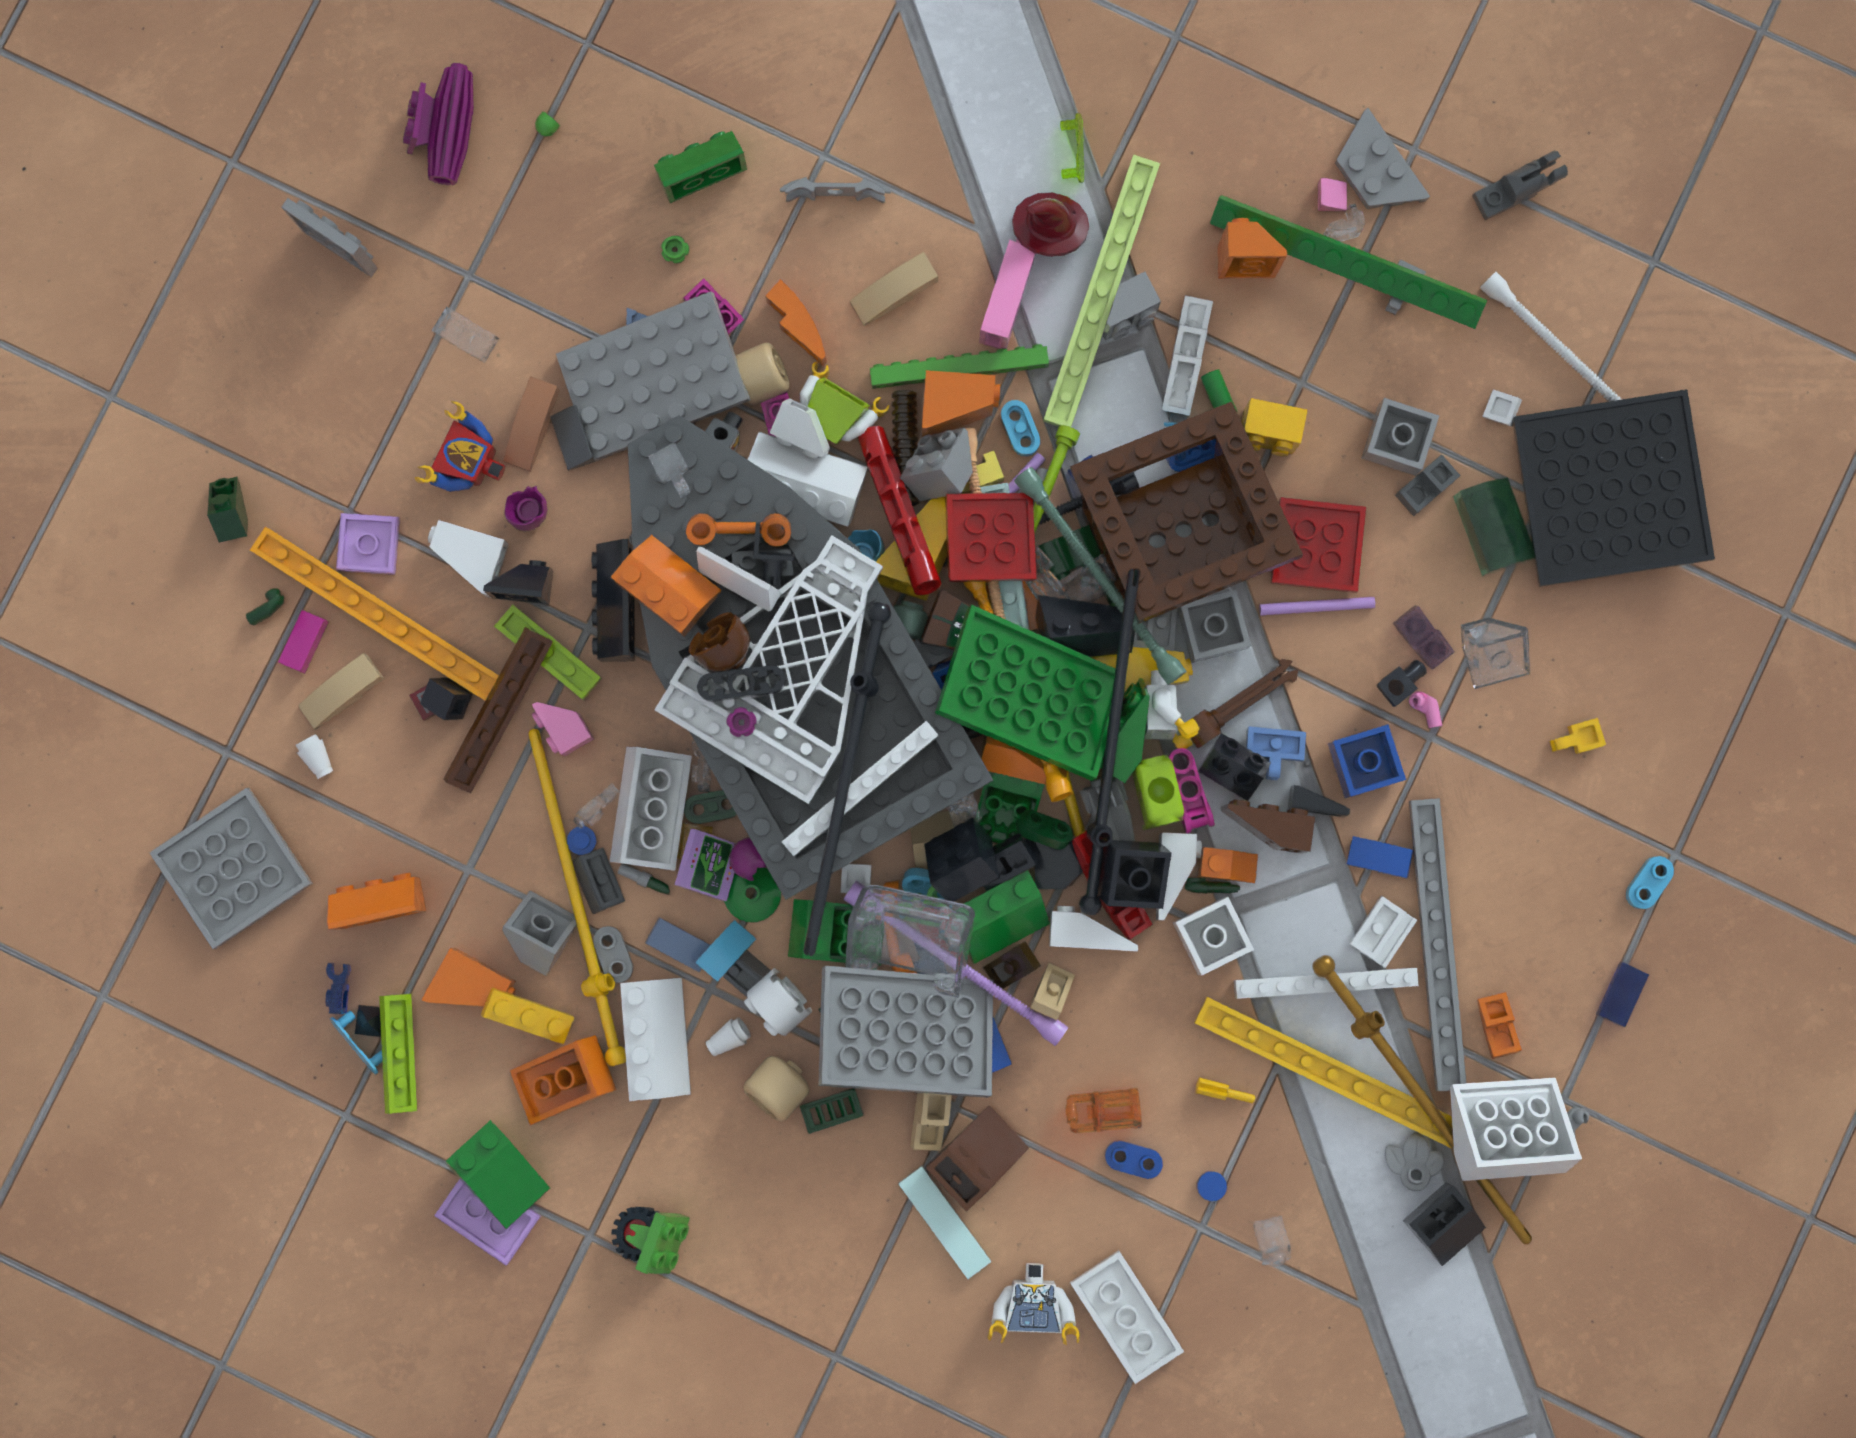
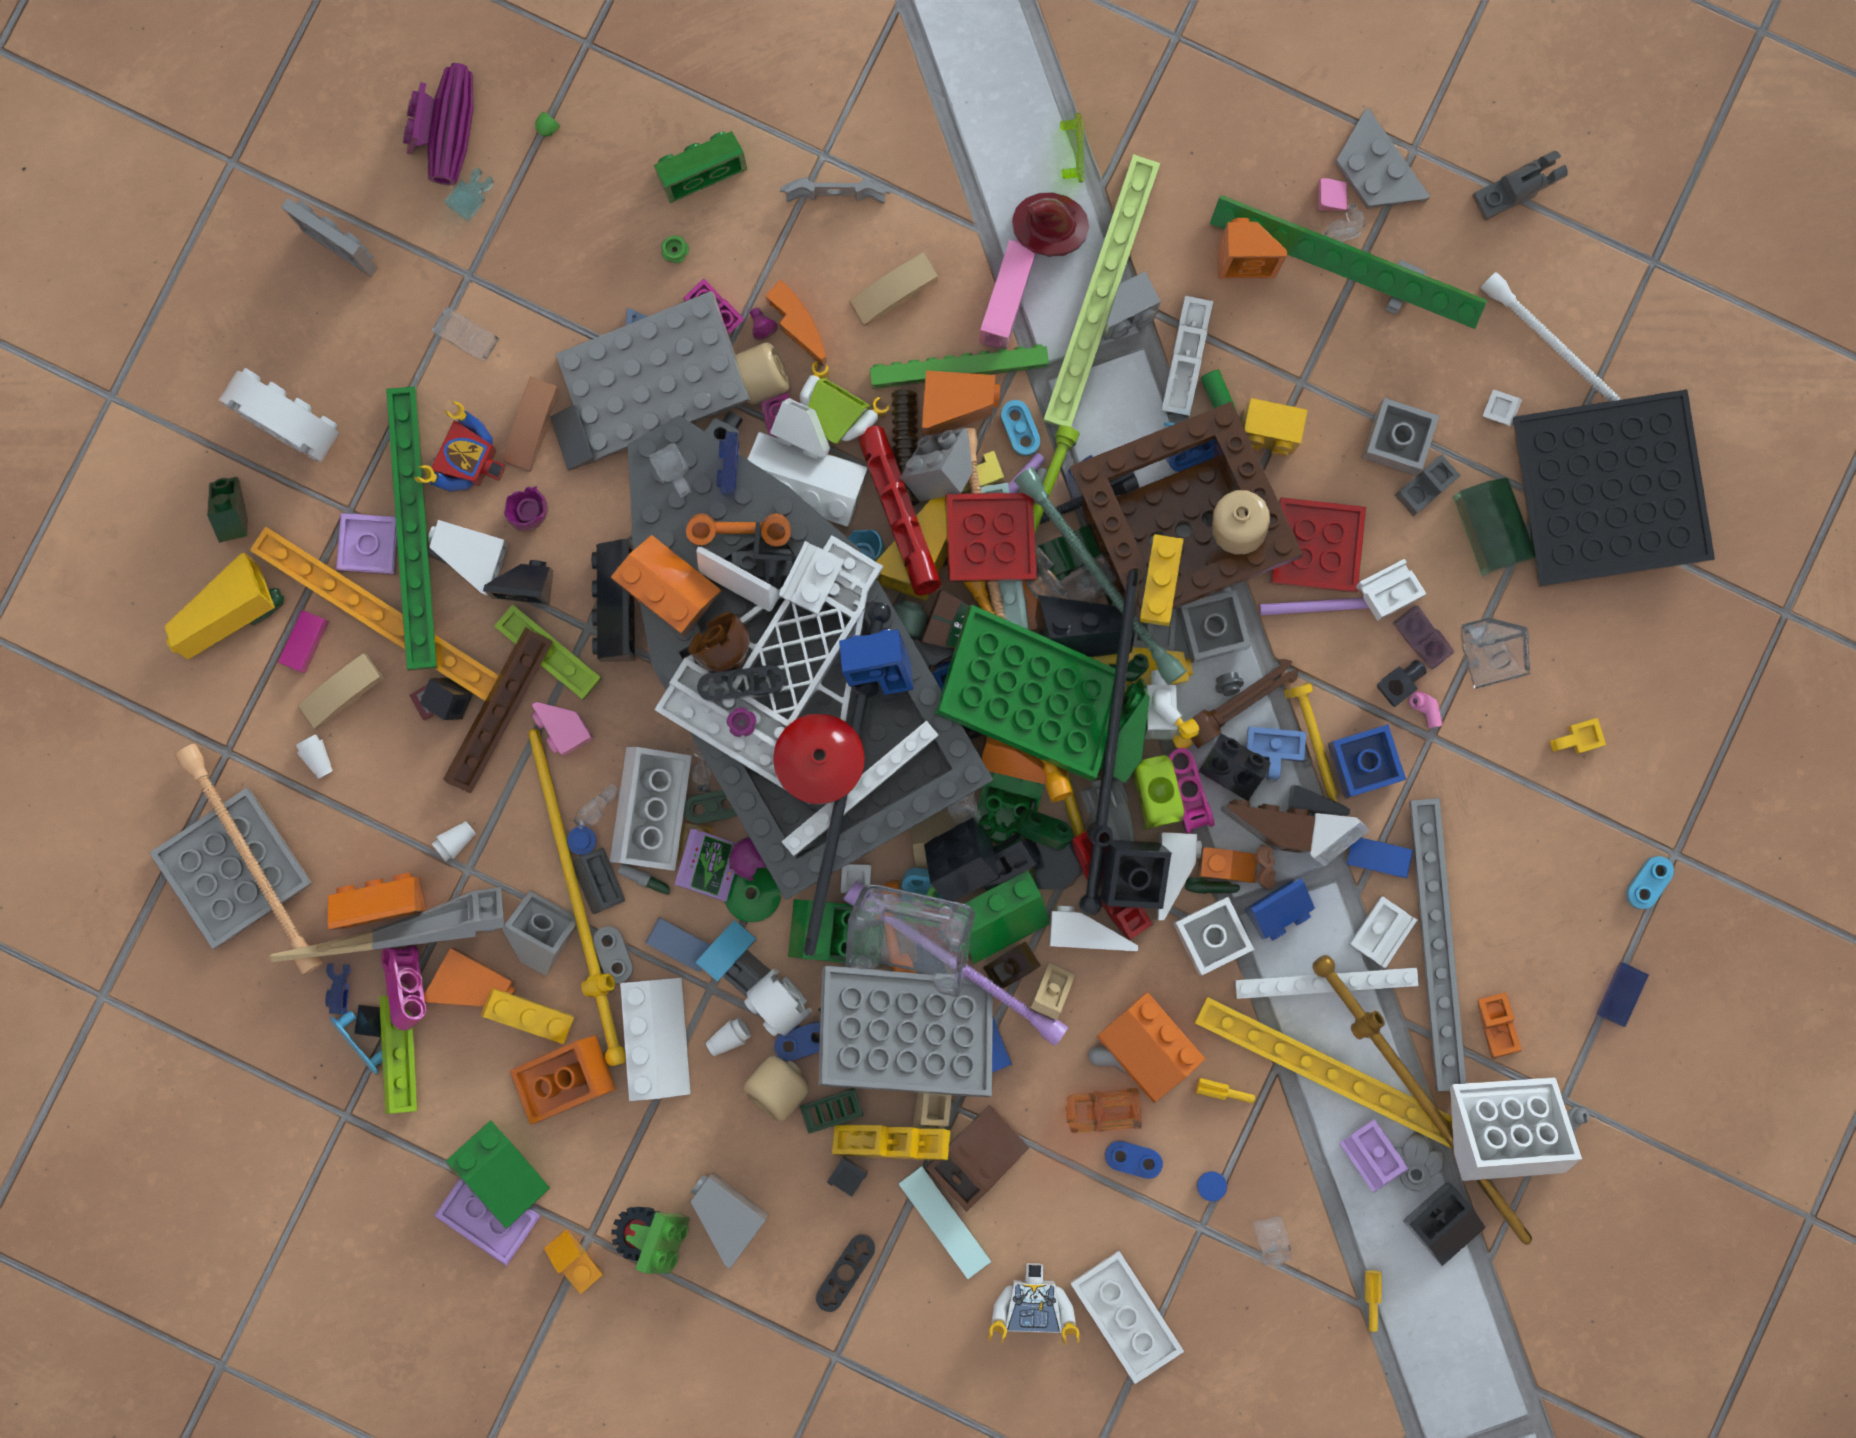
none -> yellow slope [164,552,275,660]
none -> light nougat hose [175,744,324,975]
none -> white brick [218,368,340,463]
none -> light grey plate [269,887,505,962]
none -> dark pink piece [381,945,426,1031]
none -> green plate [386,386,438,671]
none -> white cone [431,821,476,862]
none -> clear light blue plate [444,168,494,222]
none -> light orange slope [544,1229,604,1294]
none -> light grey slope [691,1173,769,1269]
none -> clear blue plate [716,432,740,497]
none -> magenta rock [750,307,778,340]
none -> red dish [773,714,865,804]
none -> blue plate [774,1022,820,1061]
none -> white plate [779,541,845,615]
none -> black beam [816,1234,875,1312]
none -> black panel [827,1156,868,1197]
none -> yellow slope [832,1125,950,1160]
none -> blue brick [839,629,914,695]
none -> light grey arm [1088,1046,1127,1073]
none -> orange slope [1096,992,1205,1103]
none -> dark green arm [1109,654,1149,682]
none -> yellow plate [1140,534,1183,626]
none -> tan head [1212,490,1270,554]
none -> dark grey plate [1215,672,1244,696]
none -> blue slope [1244,878,1315,941]
none -> nougat piece [1255,844,1276,890]
none -> yellow piece [1284,683,1338,803]
none -> white slope [1310,813,1370,866]
none -> lavender plate [1340,1119,1409,1193]
none -> white plate [1356,559,1426,621]
none -> yellow axle [1364,1270,1382,1332]

